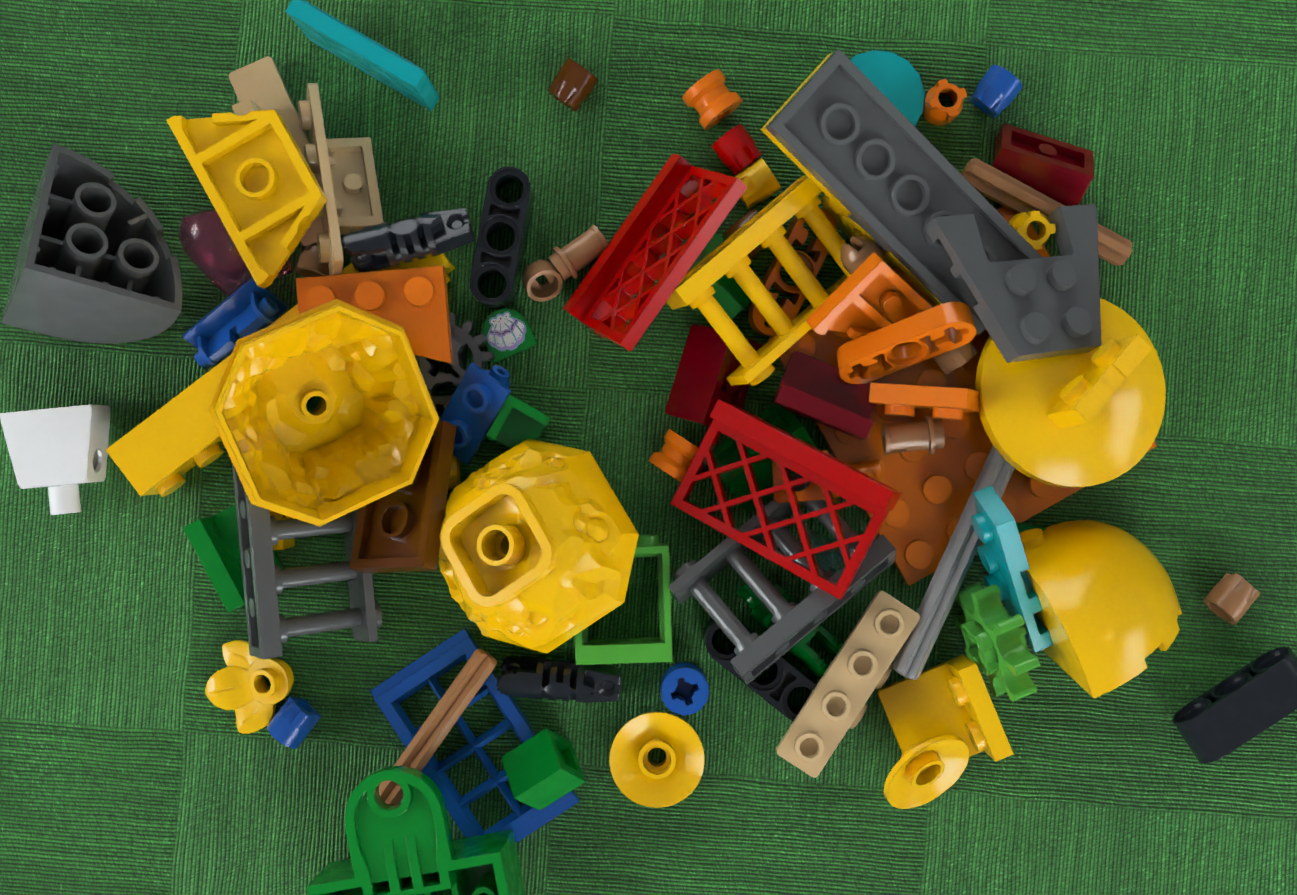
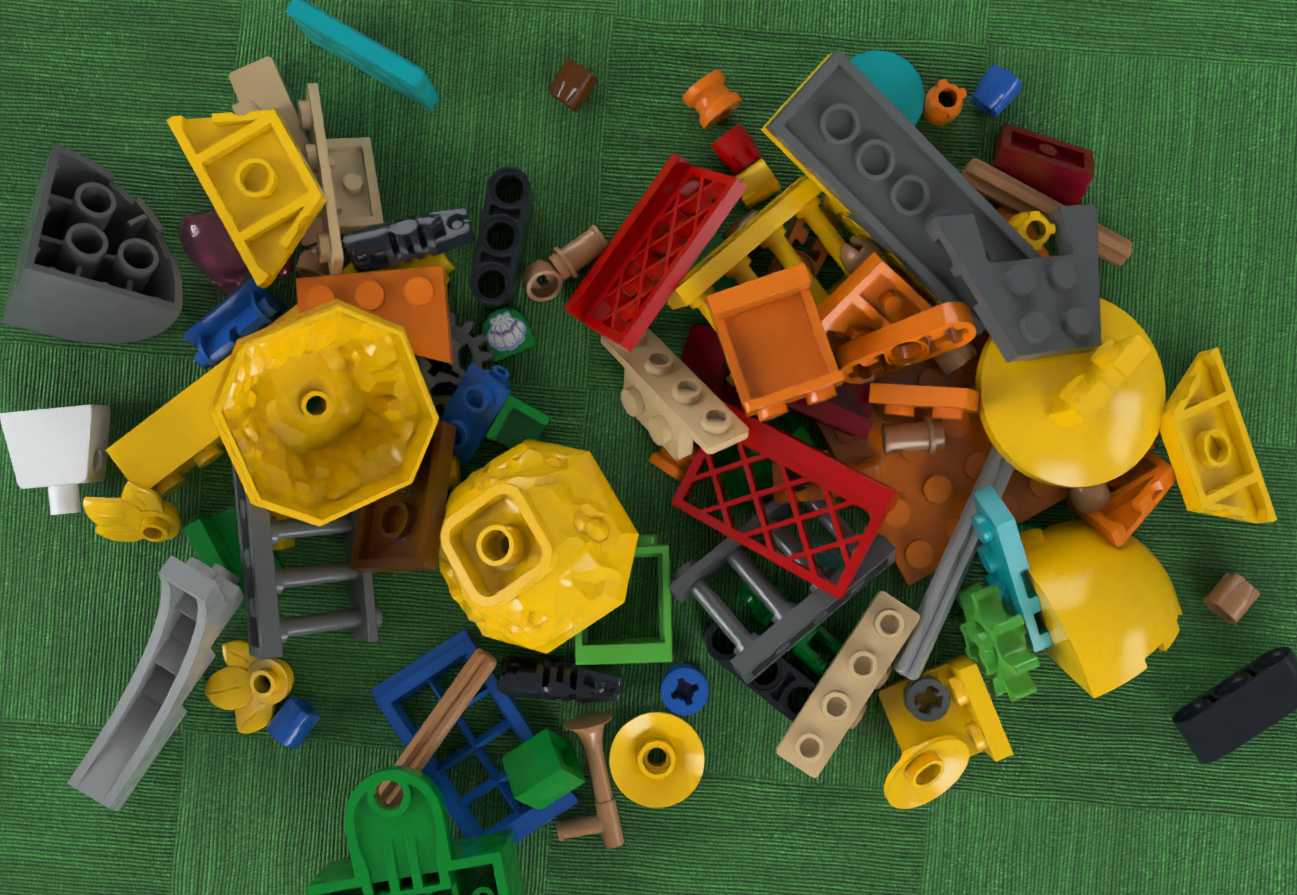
none -> light grey arch [67,555,244,812]
none -> yellow plate [83,481,182,542]
none -> medium nougat piece [556,712,624,849]
none -> tan bracket [600,322,749,461]
none -> orange panel [707,262,845,422]
none -> dark grey bush [903,675,950,722]
none -> orange wing [1065,451,1177,548]
none -> medium nougat hinge [1068,483,1111,513]
none -> yellow wing [1159,347,1277,524]

